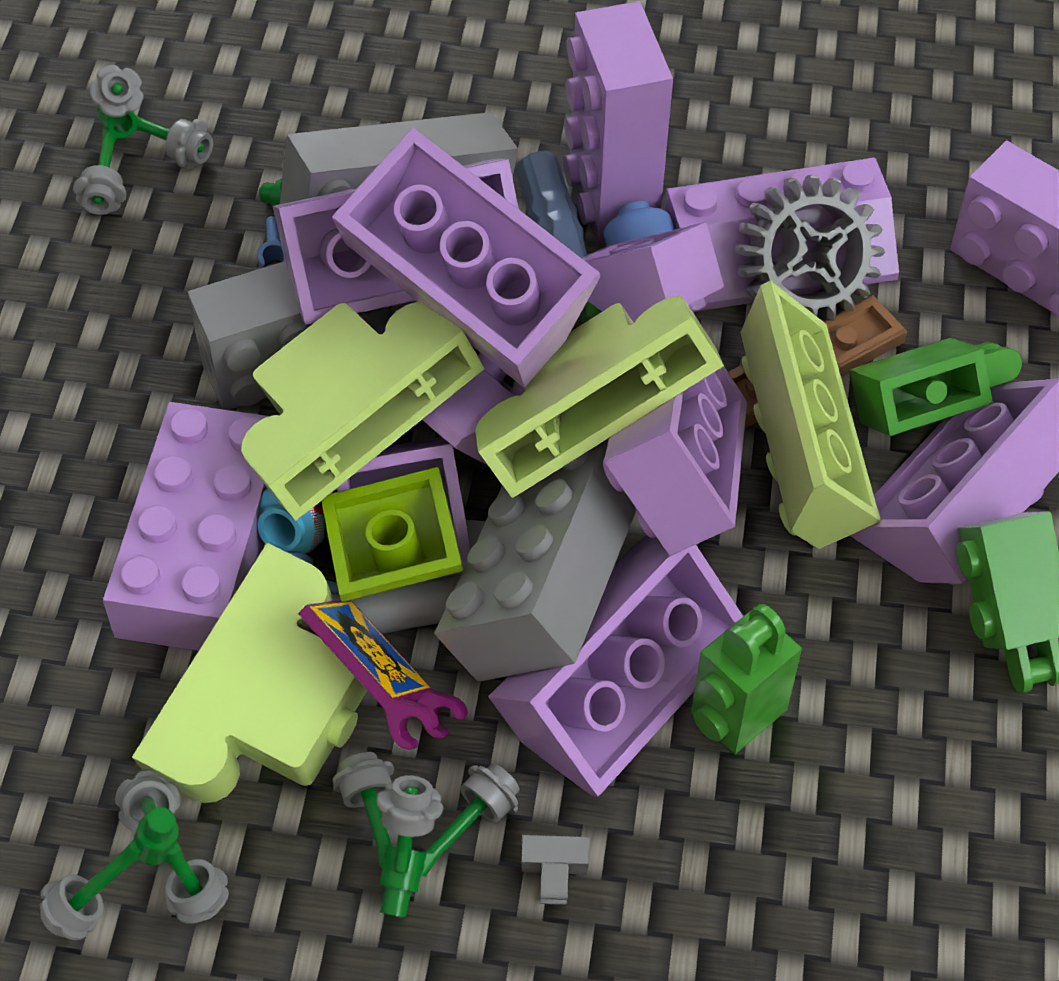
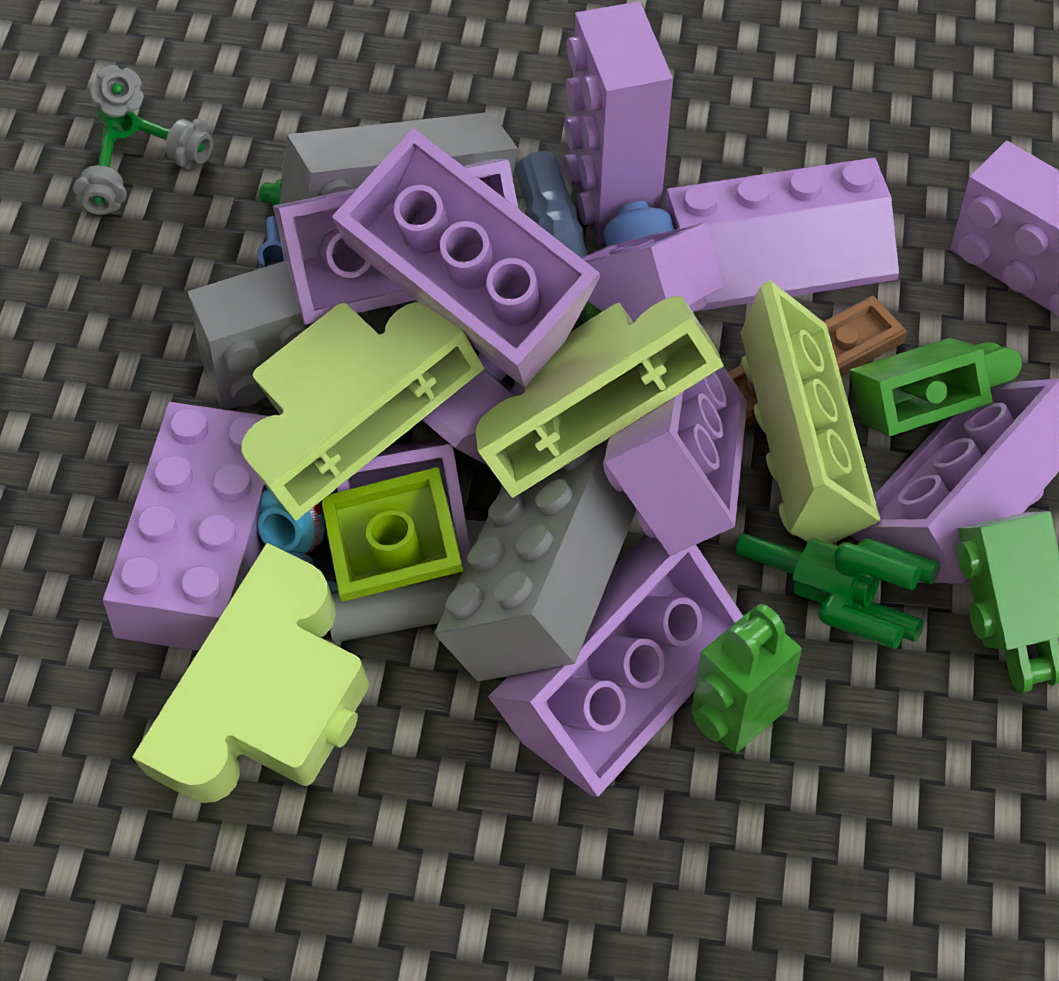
light grey plant [40,770,229,940] -> none
flag [298,600,468,750] -> none
light grey plant [333,752,520,918] -> none
light grey tile [522,835,589,905] -> none
light grey gear [735,175,885,321] -> none
none -> green plant [736,533,940,649]

